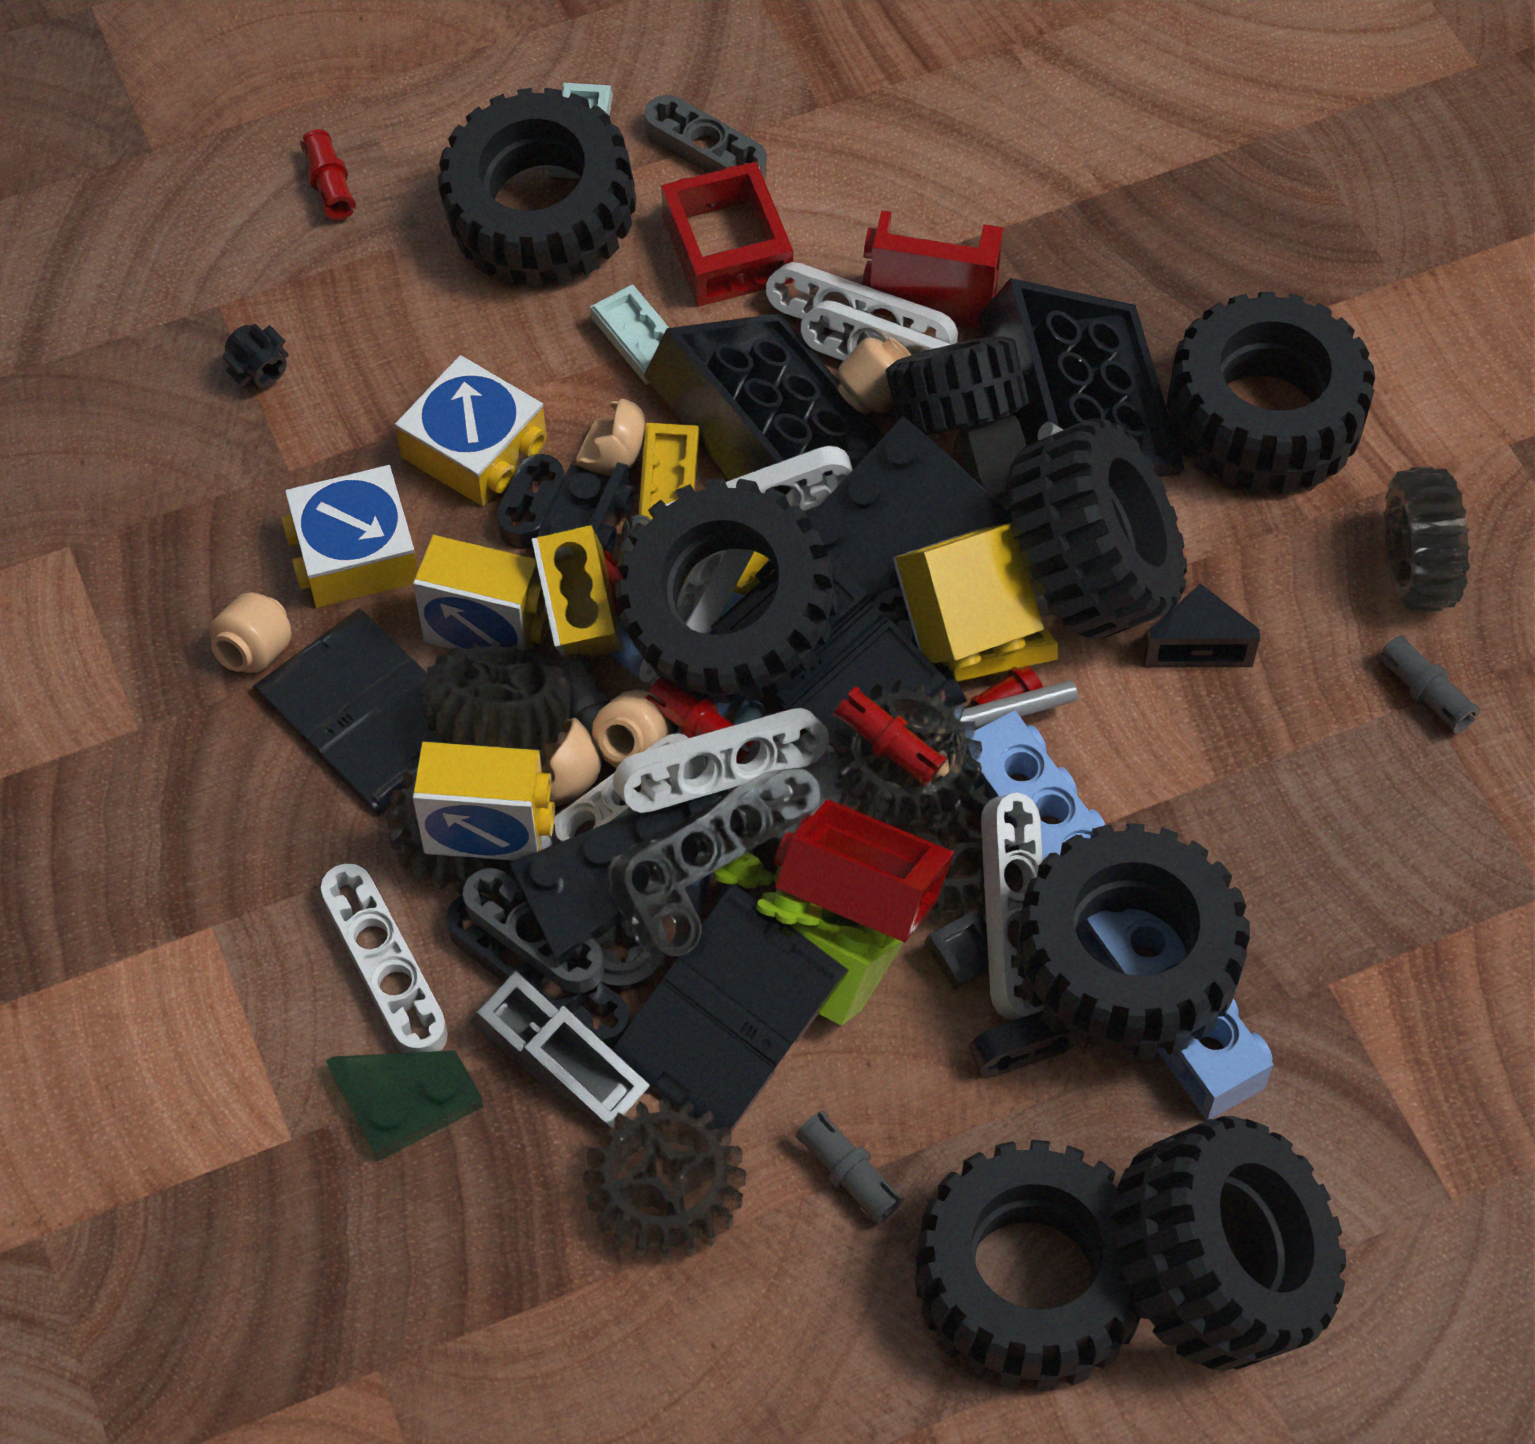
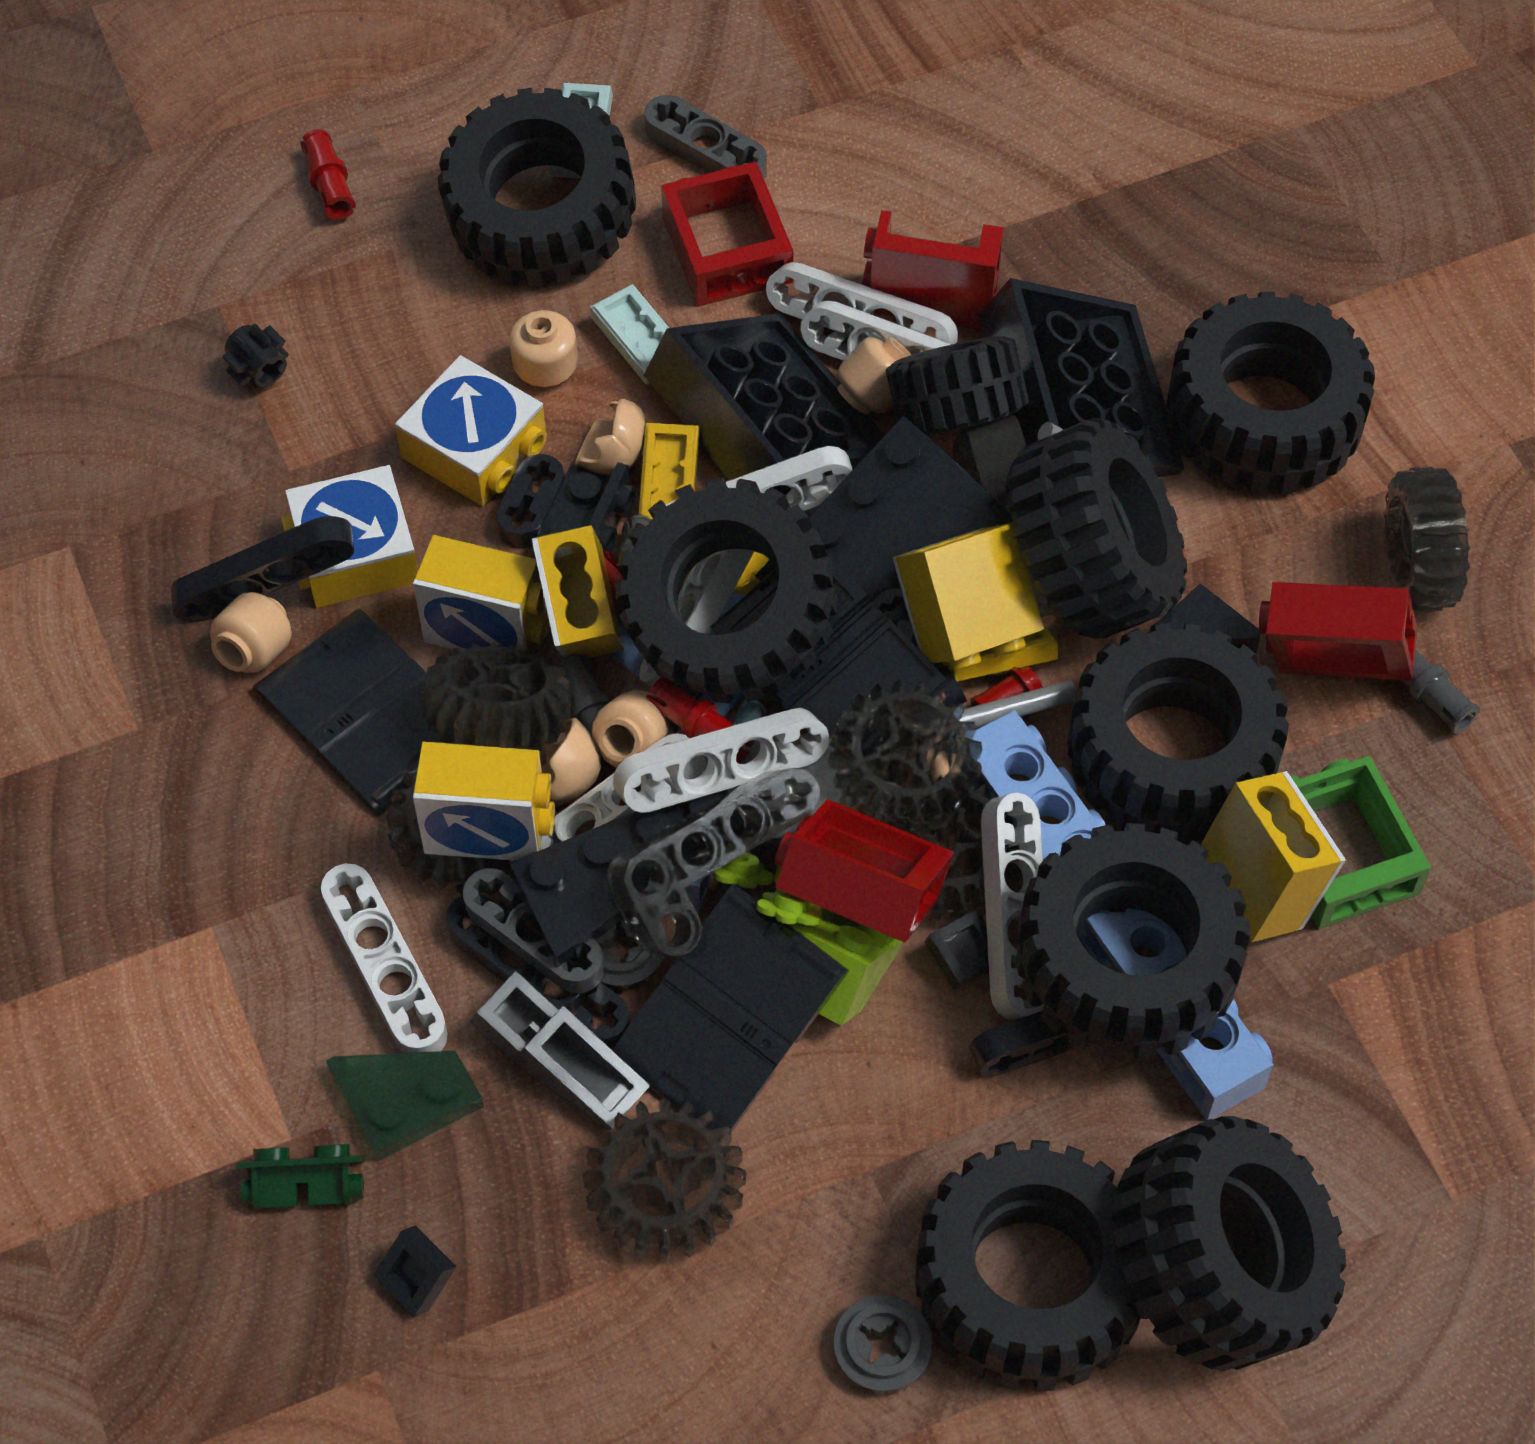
dark grey pin [796,1111,905,1225] -> none
red pin [833,686,947,787] -> none
none -> black beam [171,516,354,622]
none -> dark green hinge [237,1144,366,1210]
none -> black plate [373,1225,457,1317]
none -> light nougat head [509,310,578,387]
none -> dark grey gear [833,1295,933,1395]
none -> black tyre [1067,623,1289,843]
none -> yellow piece [1201,771,1346,942]
none -> red window [1259,582,1418,681]
none -> bright green window [1291,755,1431,930]

